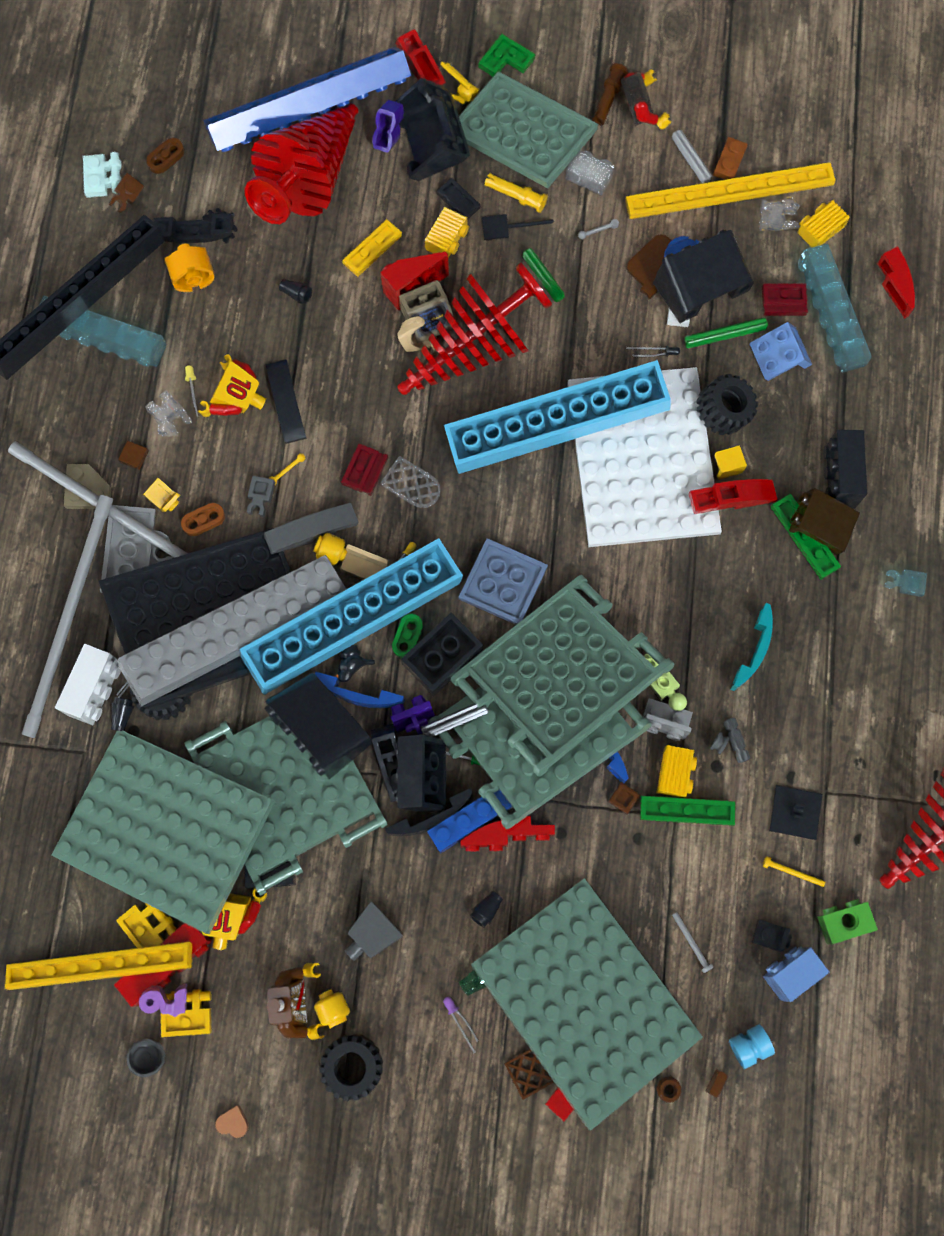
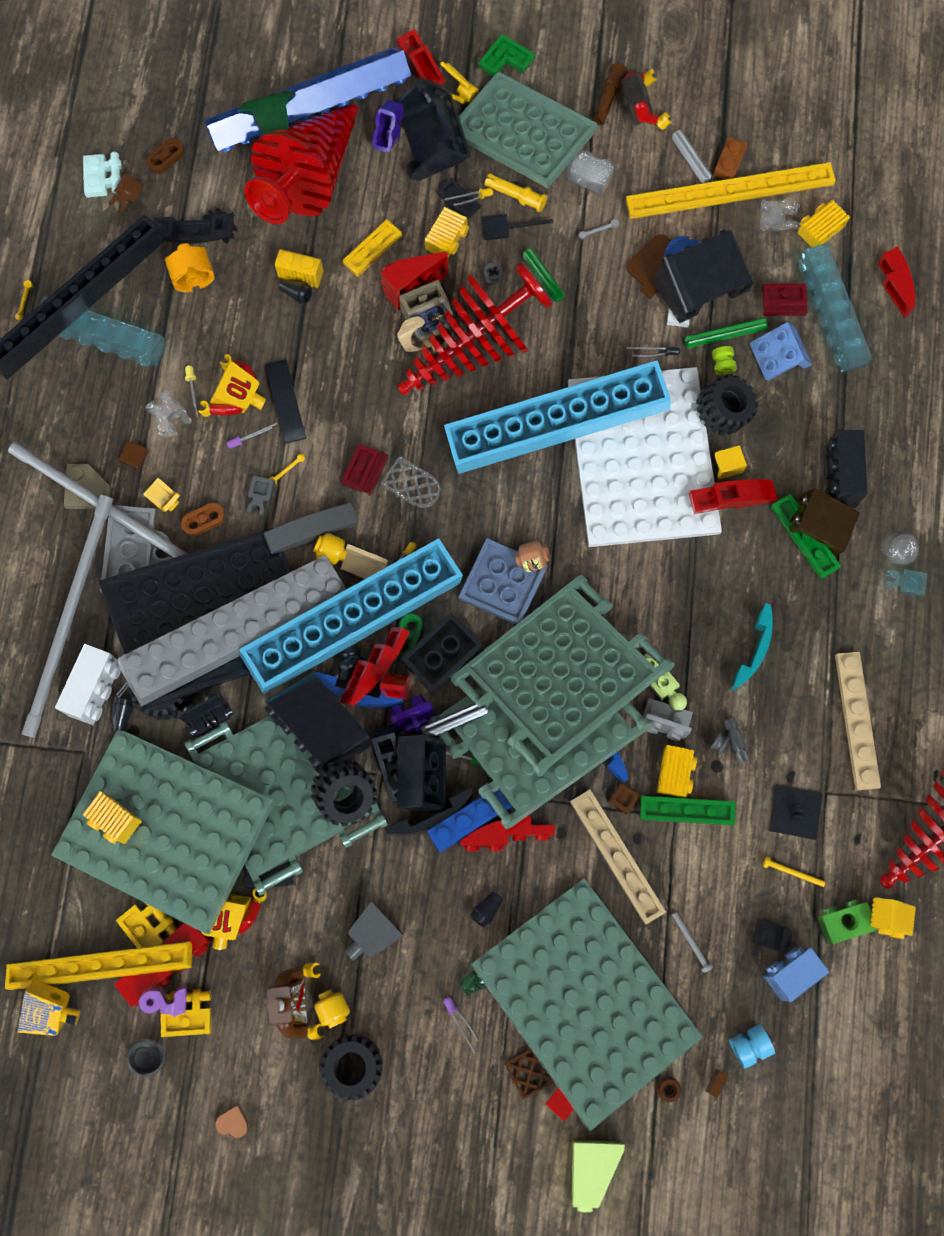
none -> yellow hinge [15,280,33,321]
none -> yellow torso [18,979,80,1036]
none -> yellow brick [82,791,142,844]
none -> black hinge [178,693,234,736]
none -> piece [227,423,277,449]
none -> dark green piece [237,90,297,136]
none -> yellow brick [274,249,324,288]
none -> black tyre [311,759,377,826]
none -> red slope [340,627,410,706]
none -> red slope [380,672,411,700]
none -> piece [444,188,493,206]
none -> dark grey bush [483,263,502,285]
none -> nougat head [515,540,550,572]
none -> tan plate [570,790,666,925]
none -> yellowish green slope [572,1140,624,1212]
none -> lime wheel [712,346,737,375]
none -> tan plate [835,652,881,791]
none -> yellow brick [870,898,916,939]
none -> clear hair [882,532,919,566]

